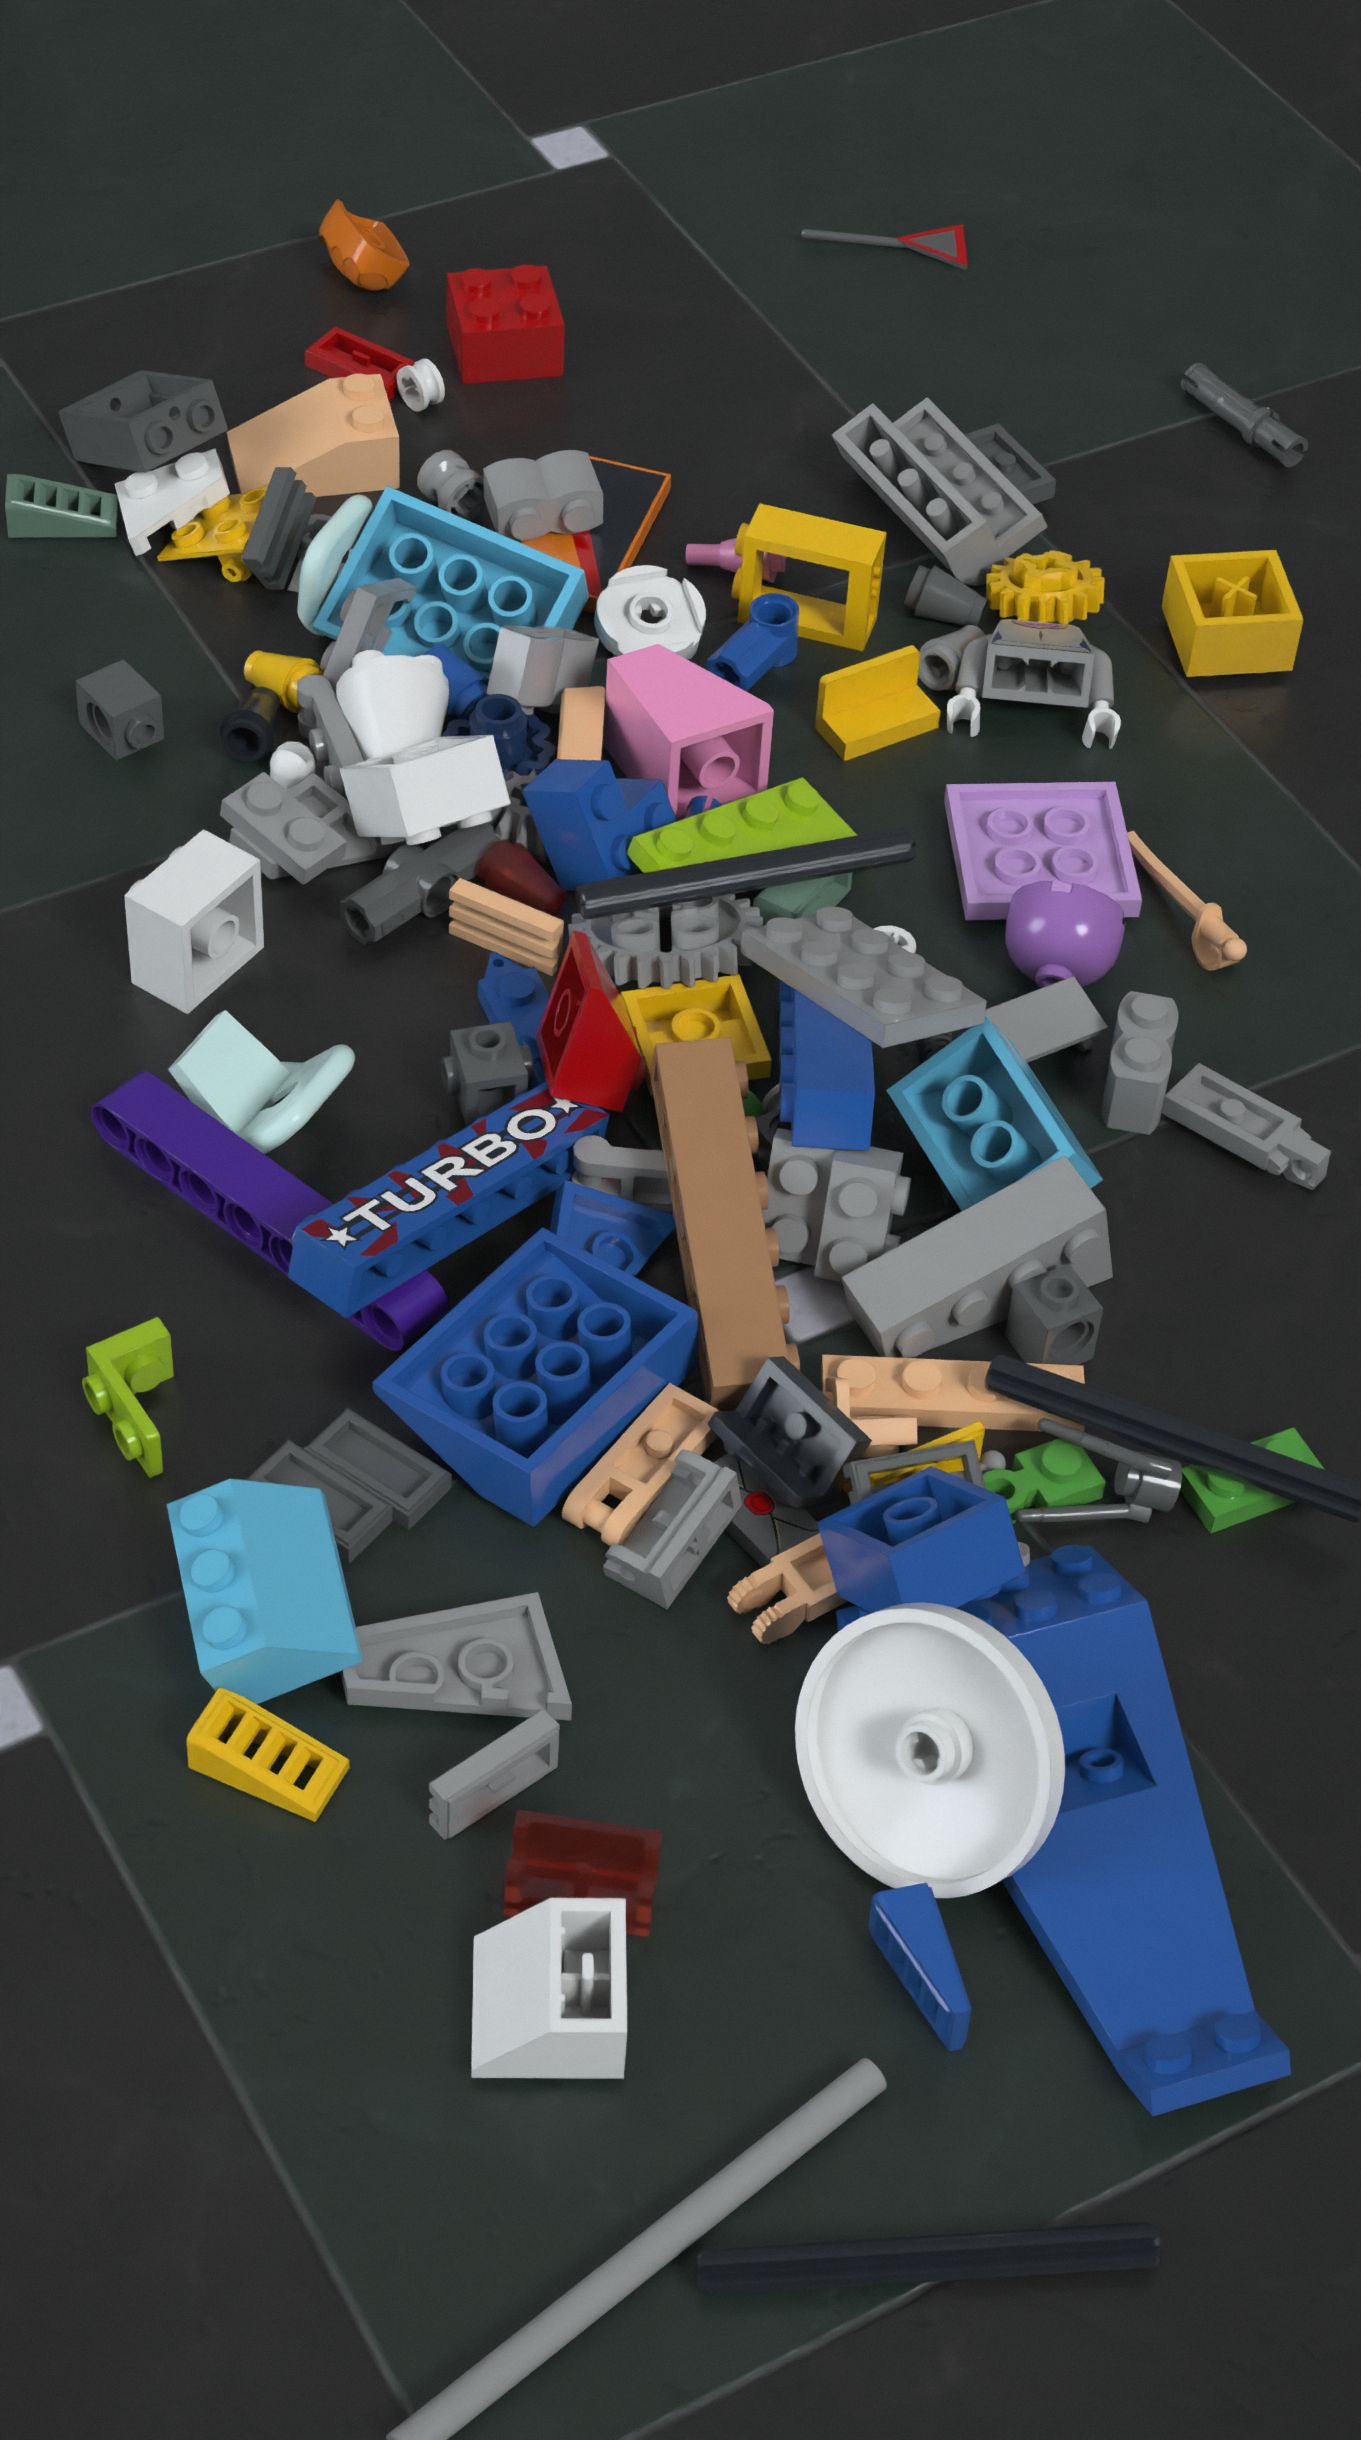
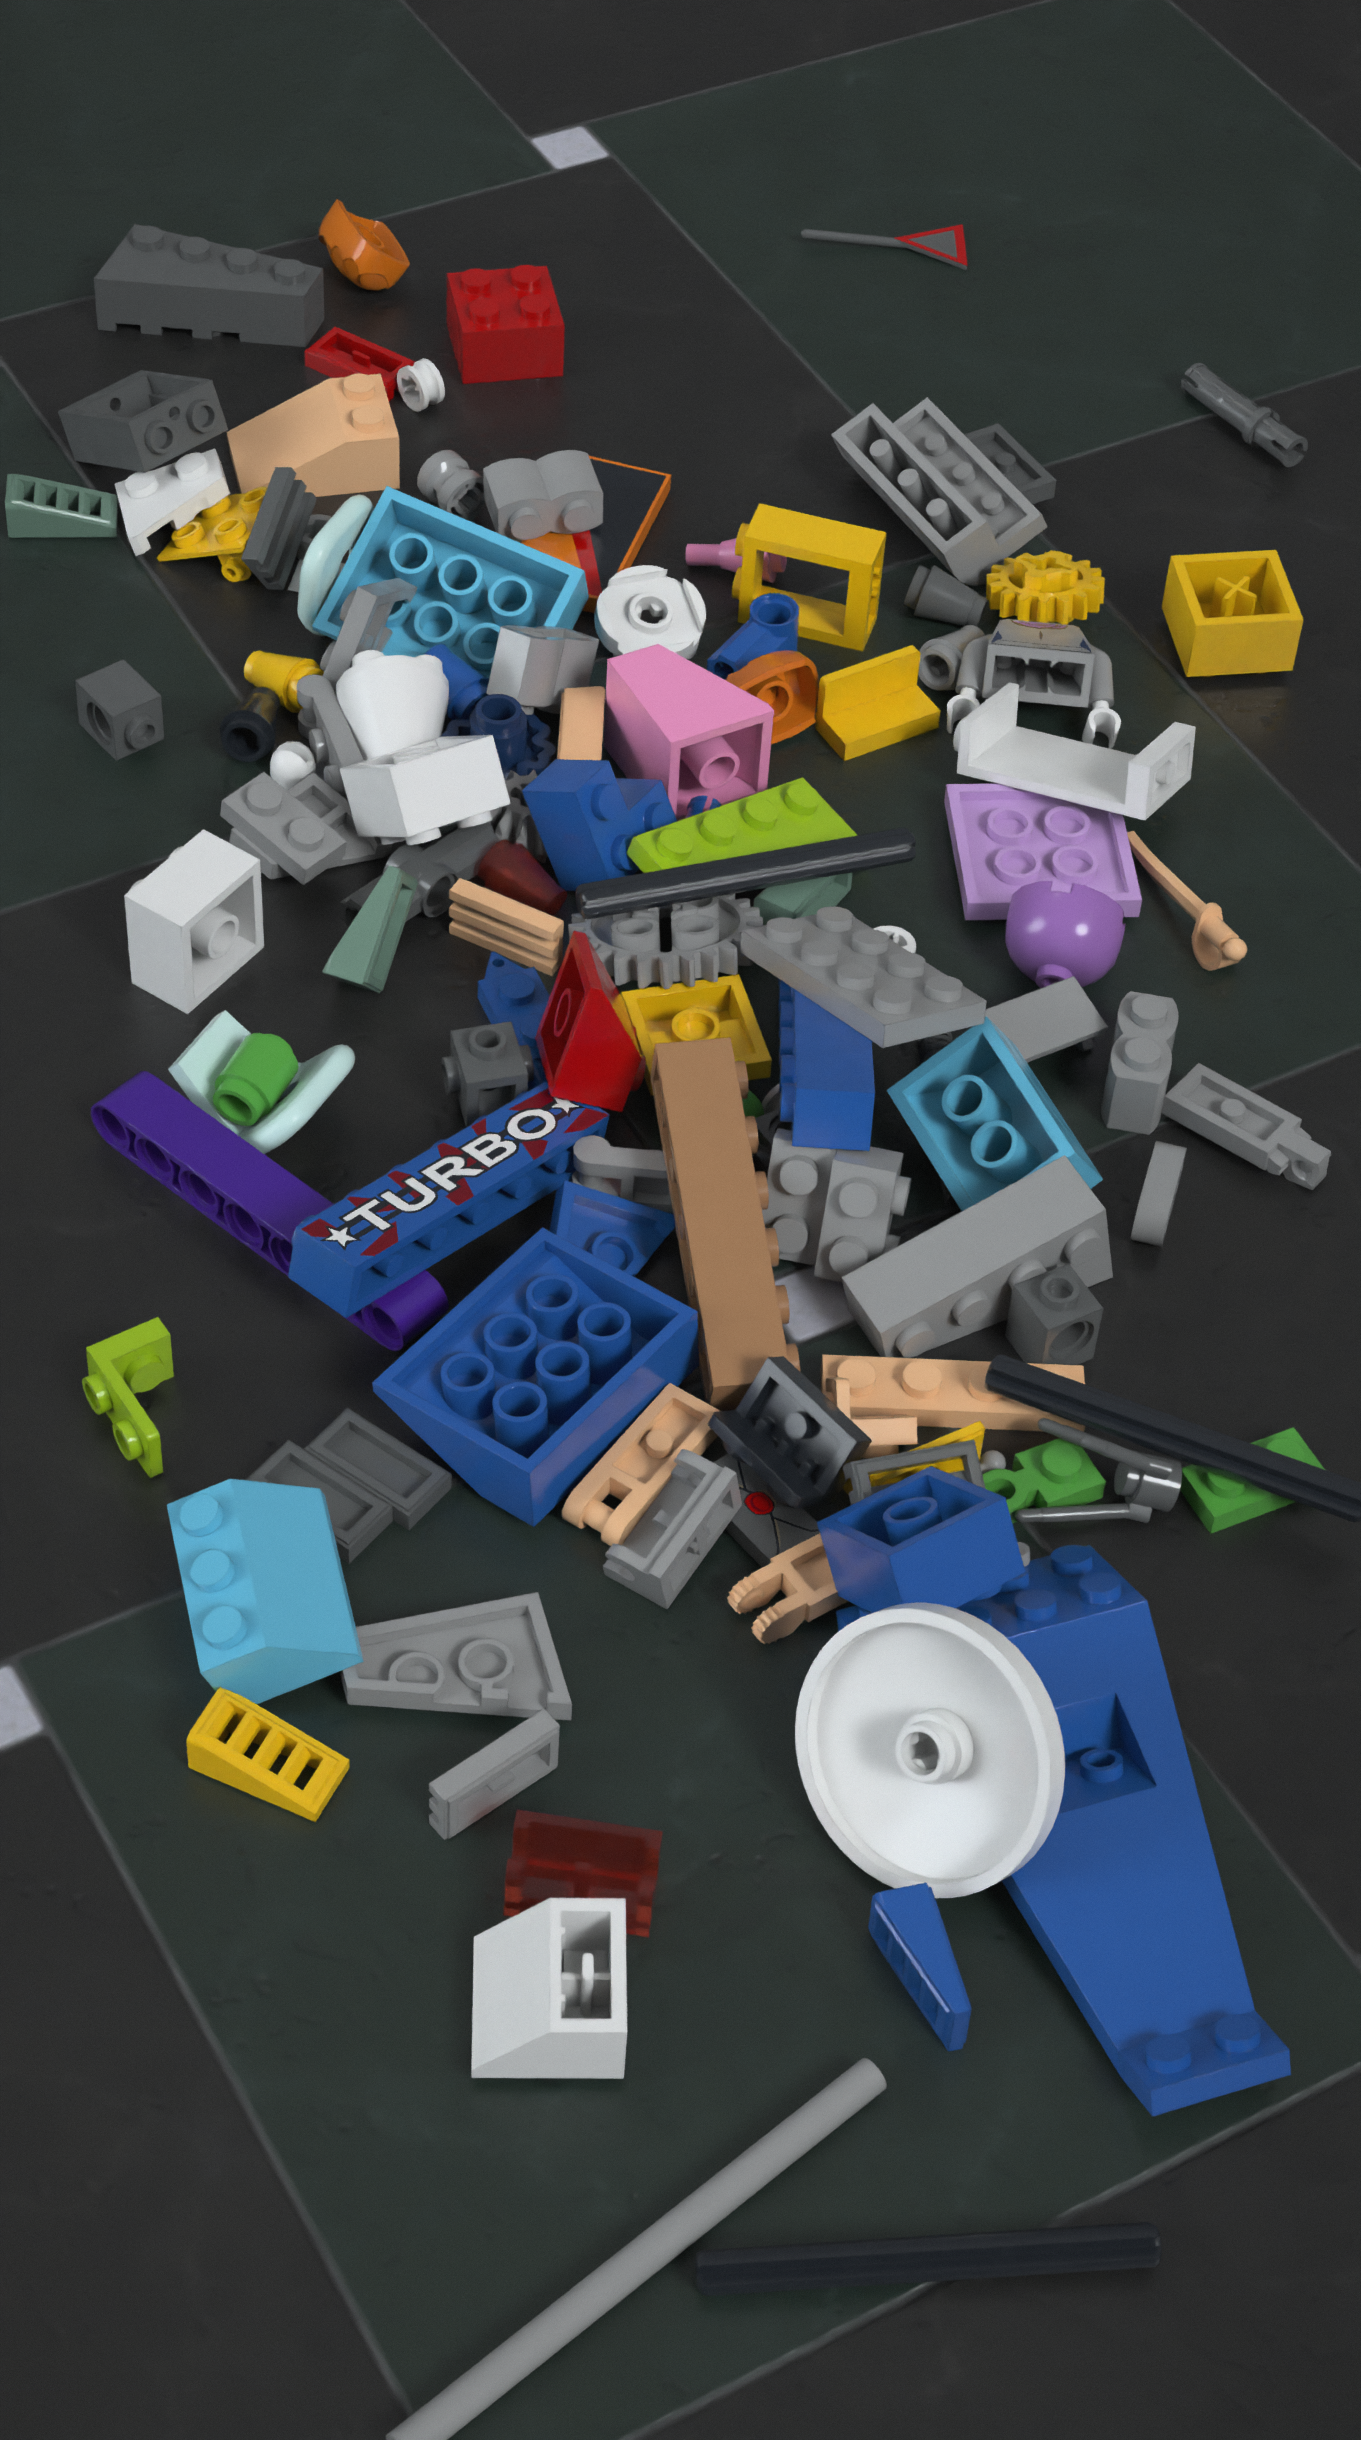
none -> dark grey wedge [94,224,324,347]
none -> bright green brick [213,1033,299,1126]
none -> sand green slope [322,866,418,993]
none -> orange piece [725,650,819,745]
none -> white panel [953,682,1196,820]
none -> light grey beam [1131,1141,1187,1247]

